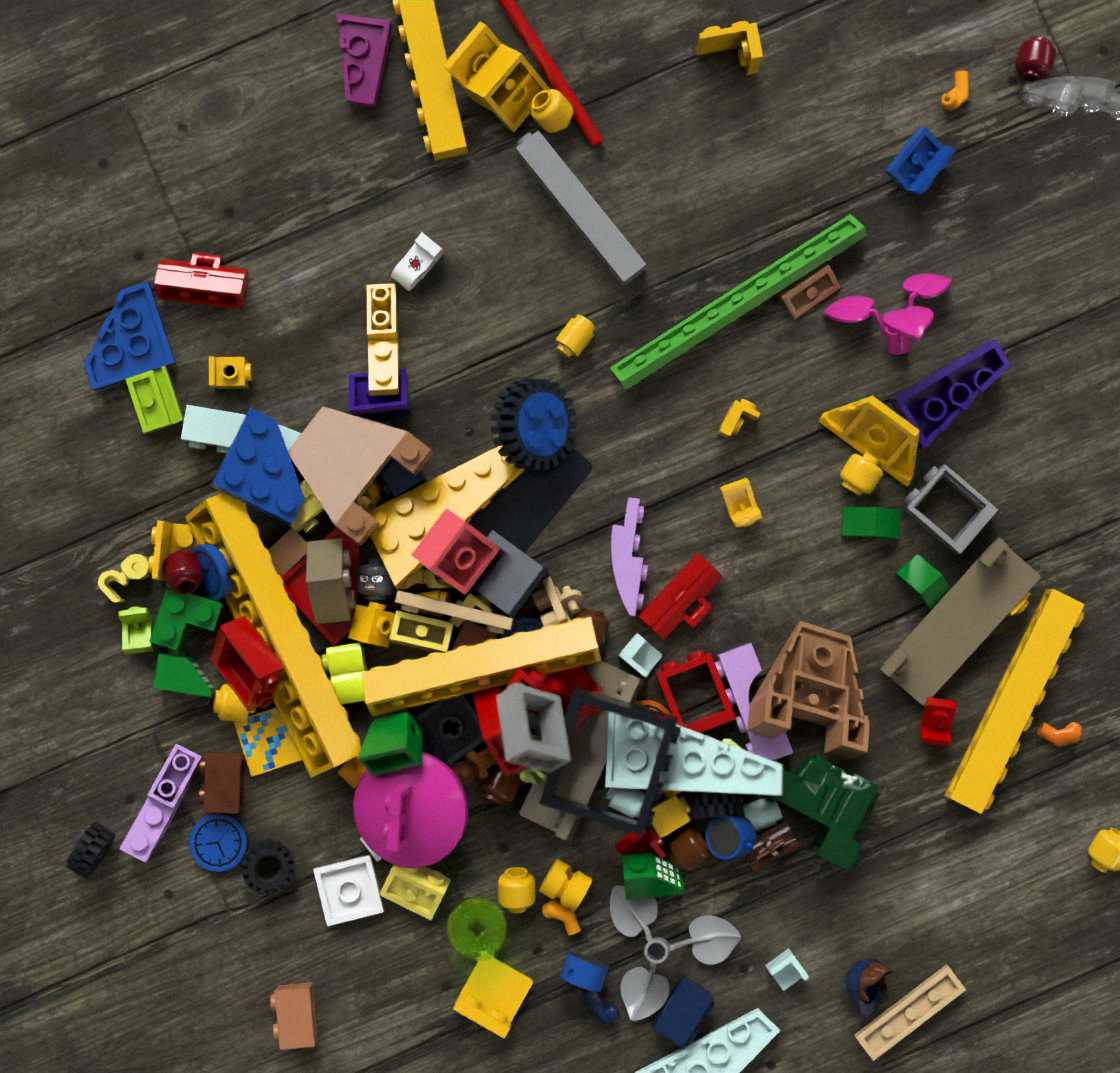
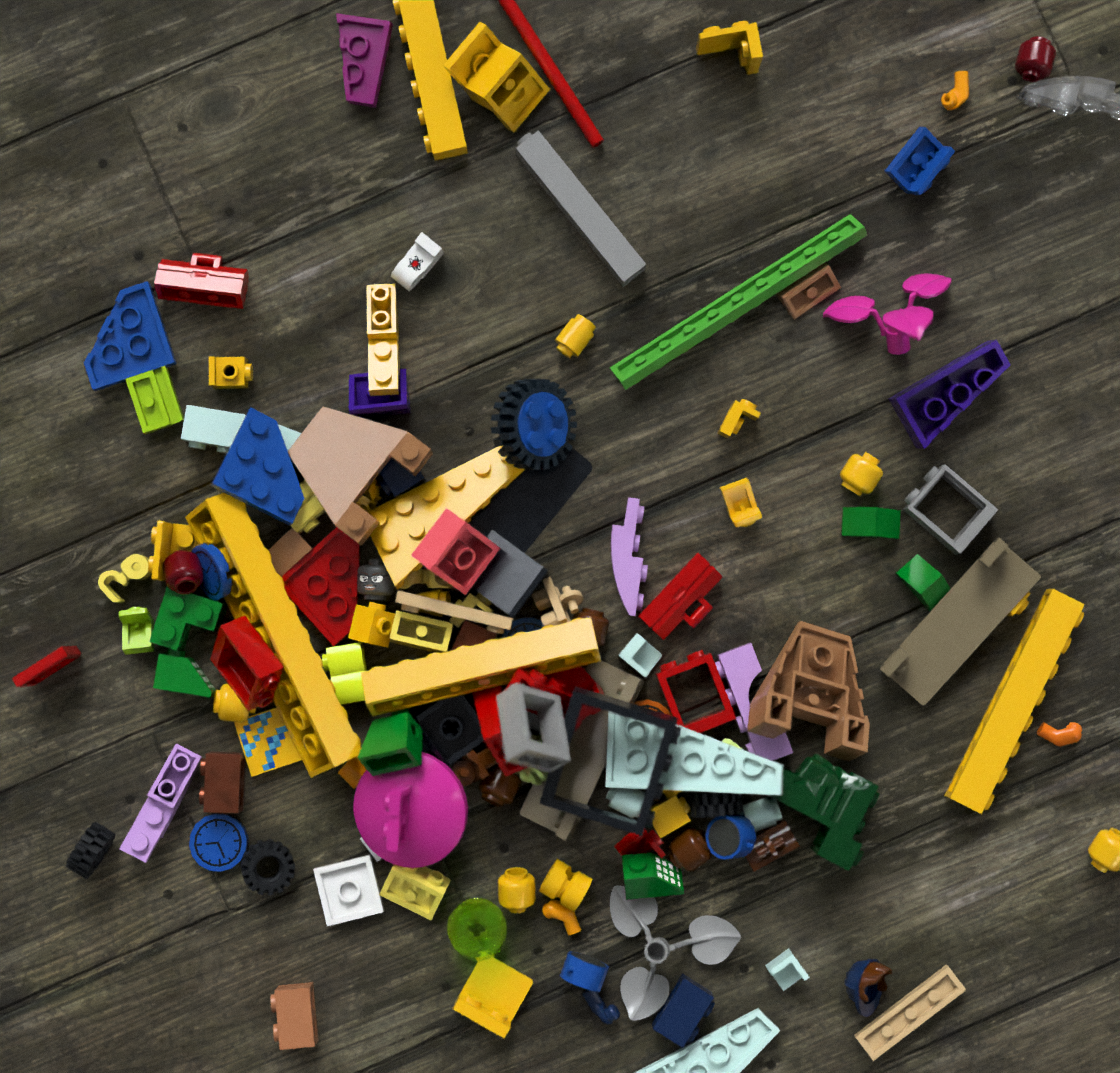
dark tan brick [306,538,356,624] -> none
yellow head [531,89,573,133] -> none
yellow wing [818,396,920,487] -> none
red bracket [919,697,957,746] -> none
none -> red tile [12,646,81,688]

